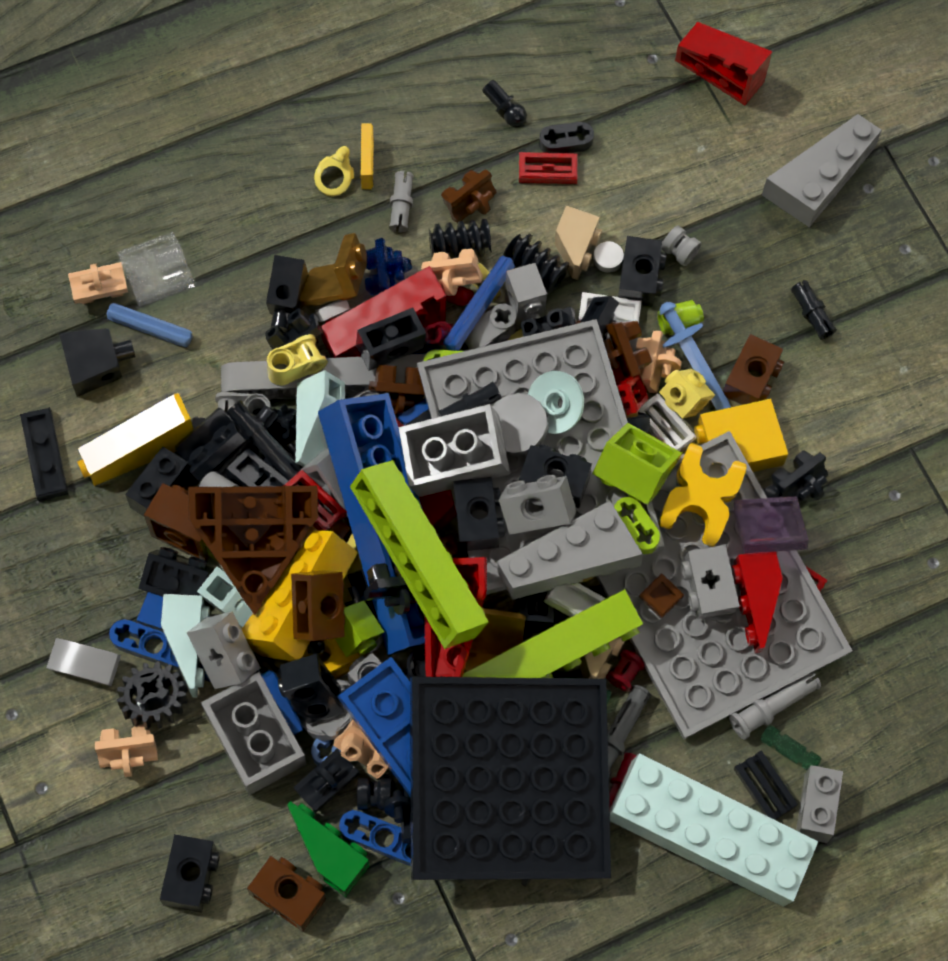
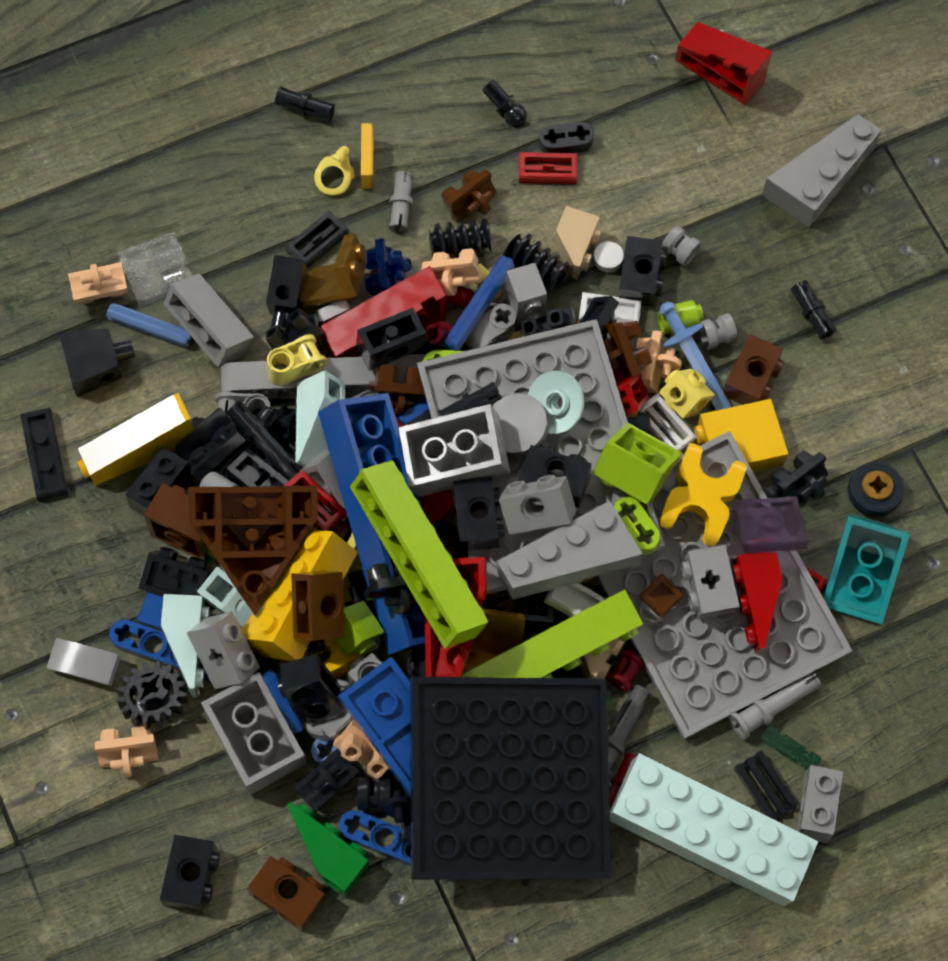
none -> light grey brick [163,273,254,368]
none -> black pin [275,86,335,122]
none -> black tile [285,211,349,269]
none -> light grey wheel [699,313,738,350]
none -> teal slope [823,514,910,624]
none -> black wheel [847,461,904,517]

